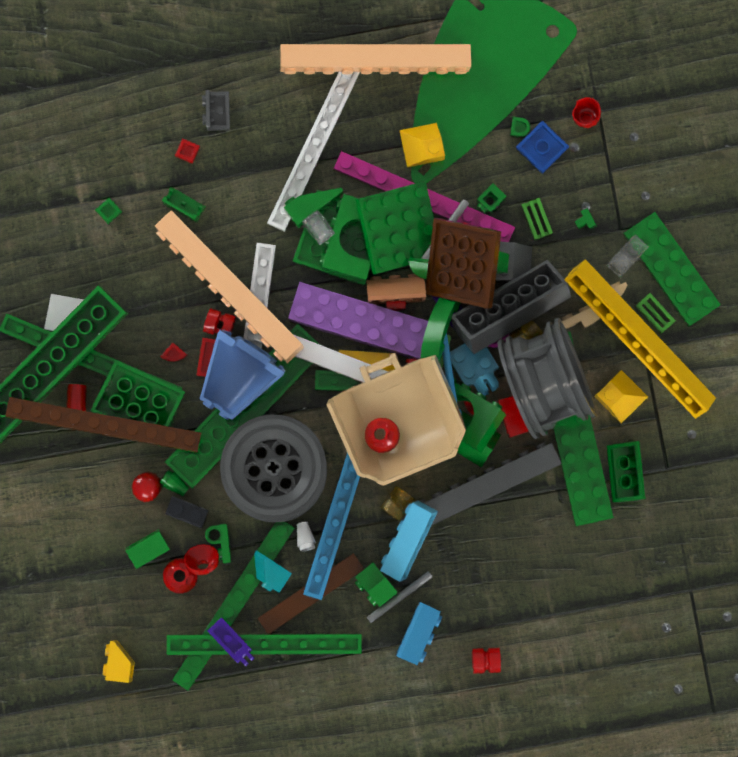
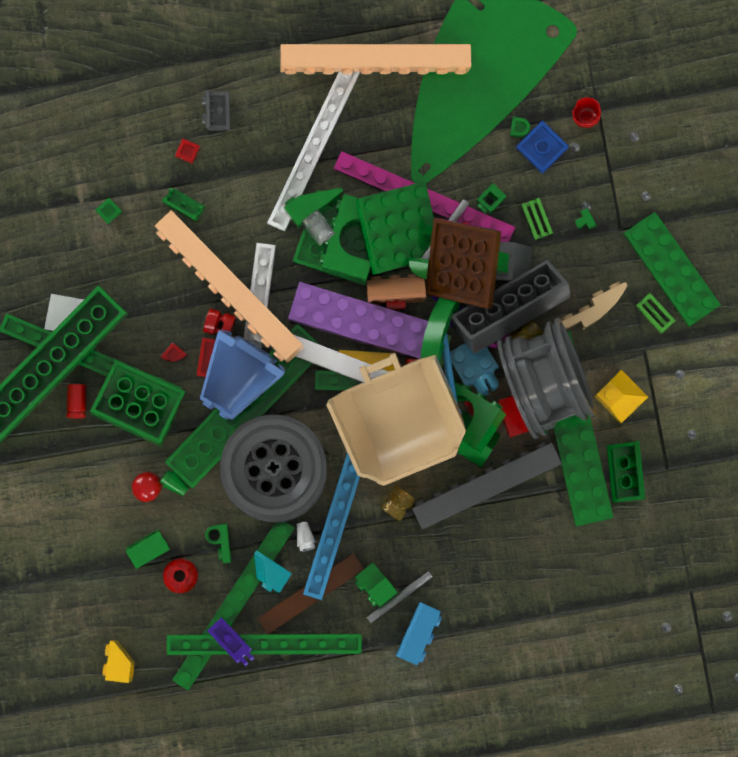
reddish brown plate [5,397,201,453] -> none
black brick [165,496,209,529] -> none
red piece [184,544,219,575] -> none
red piece [365,418,400,453] -> none
medium azure brick [380,500,438,582] -> none
yellow slope [400,123,445,168] -> none
red wheel [472,648,501,674] -> none
yellow brick [564,259,716,419] -> none
clear slope [607,234,649,278] -> none

